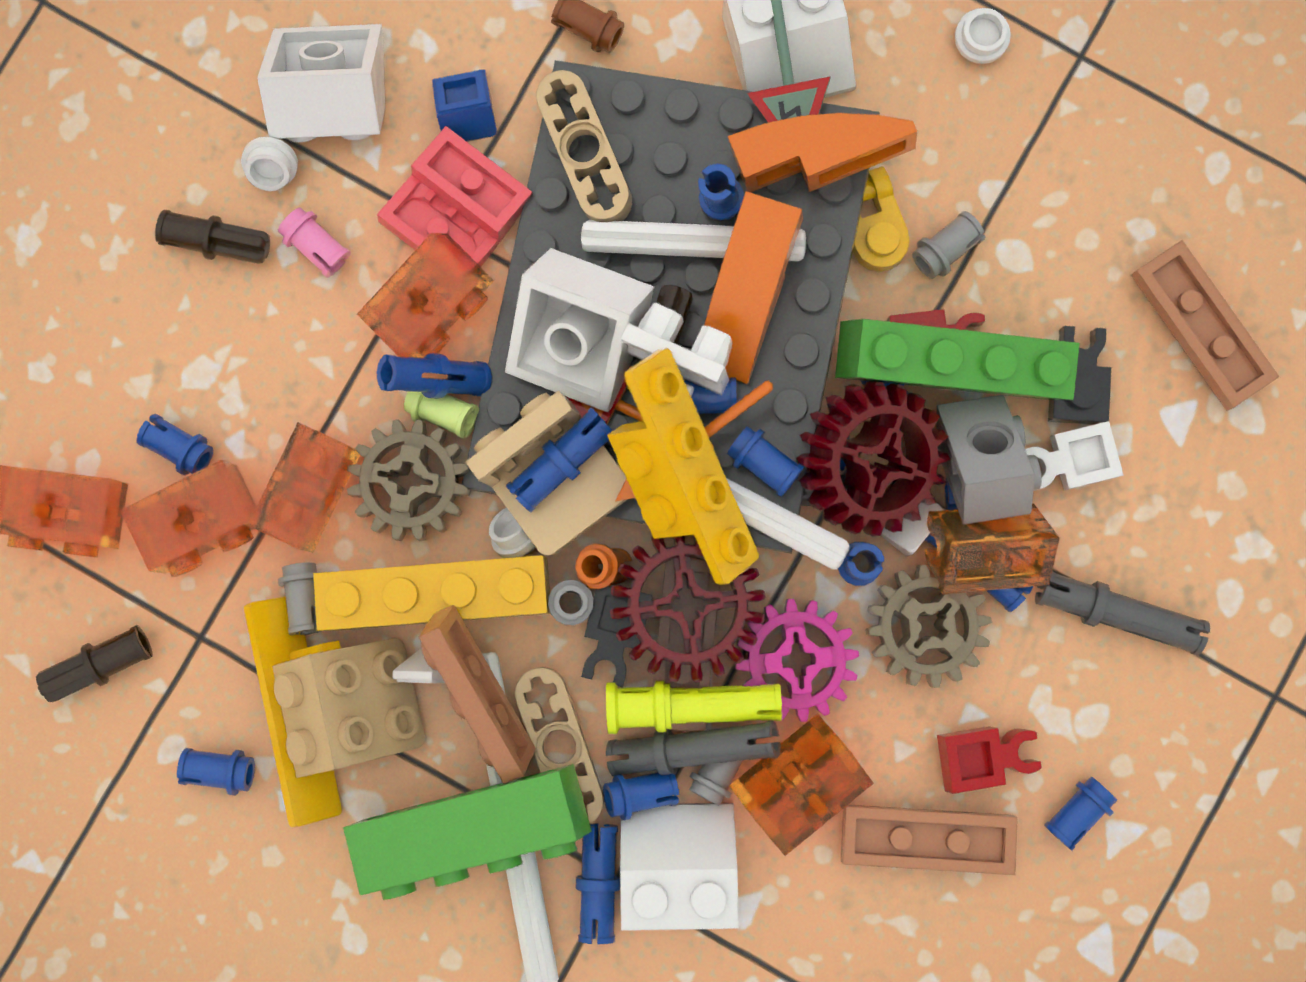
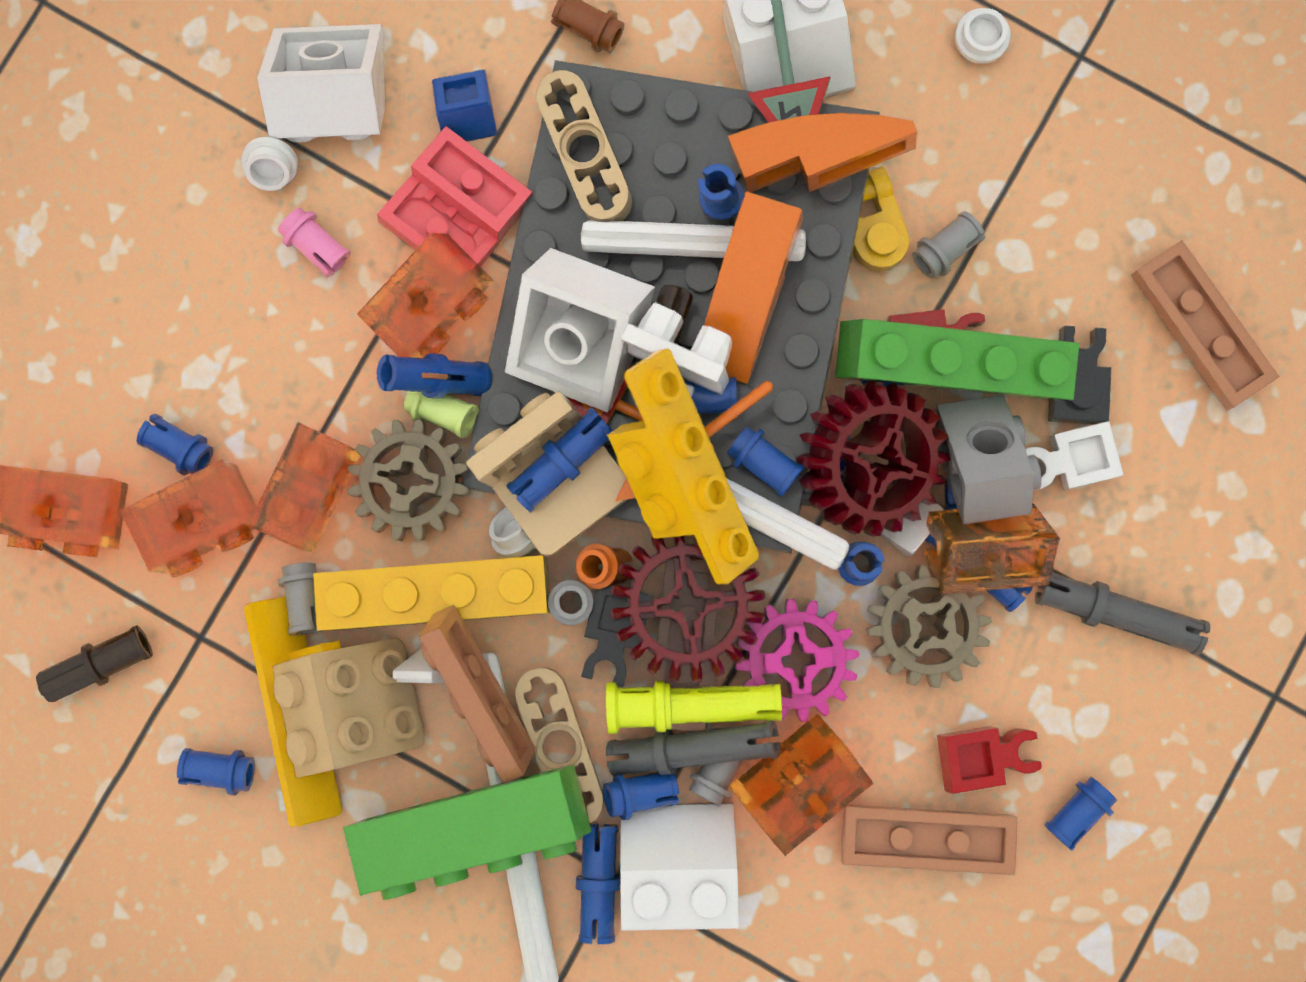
dark brown axle [155,209,270,264] -> none

